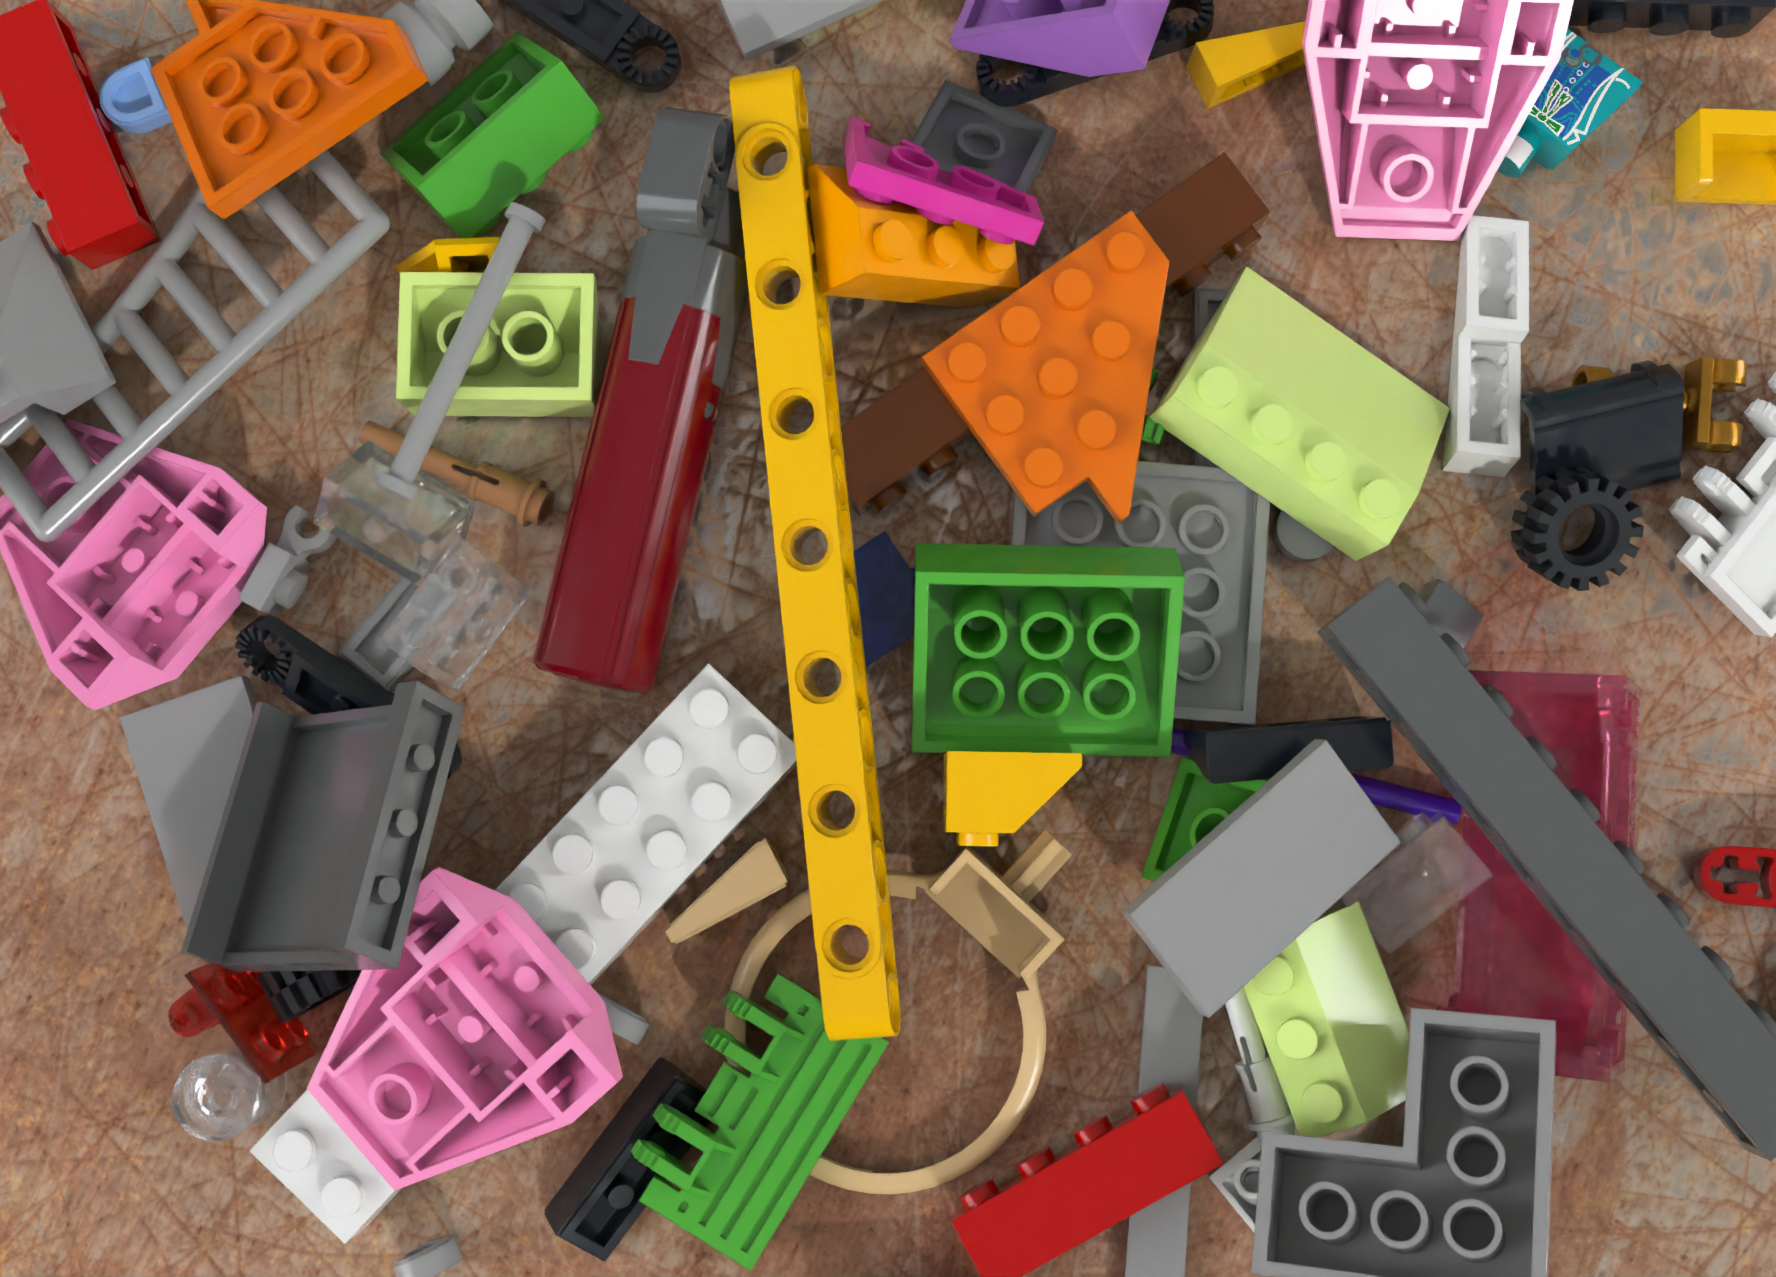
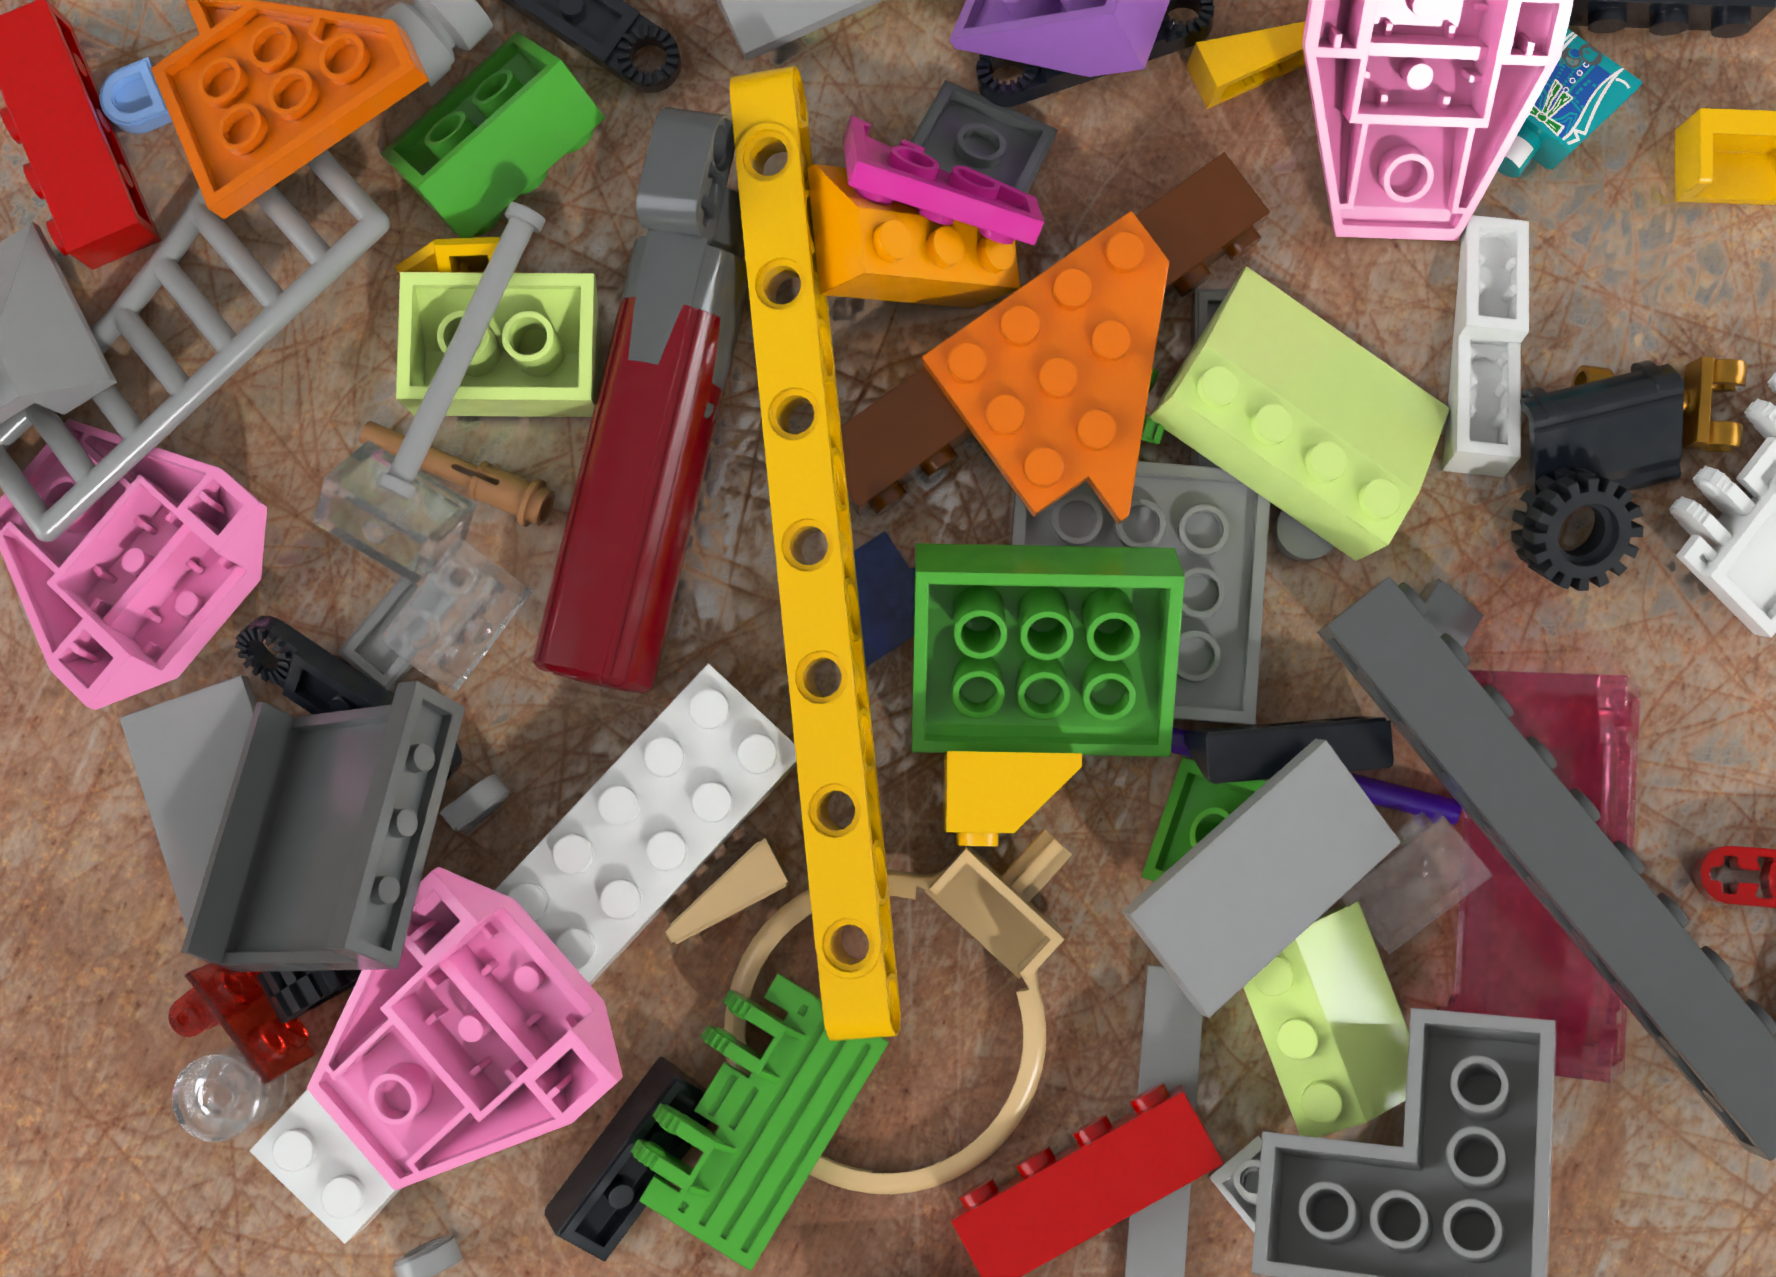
light grey plate [238,505,338,617] -> none
light grey tile [597,992,650,1045] -> none
white pin [1225,988,1297,1142] -> none
none -> light grey tile [439,774,510,833]

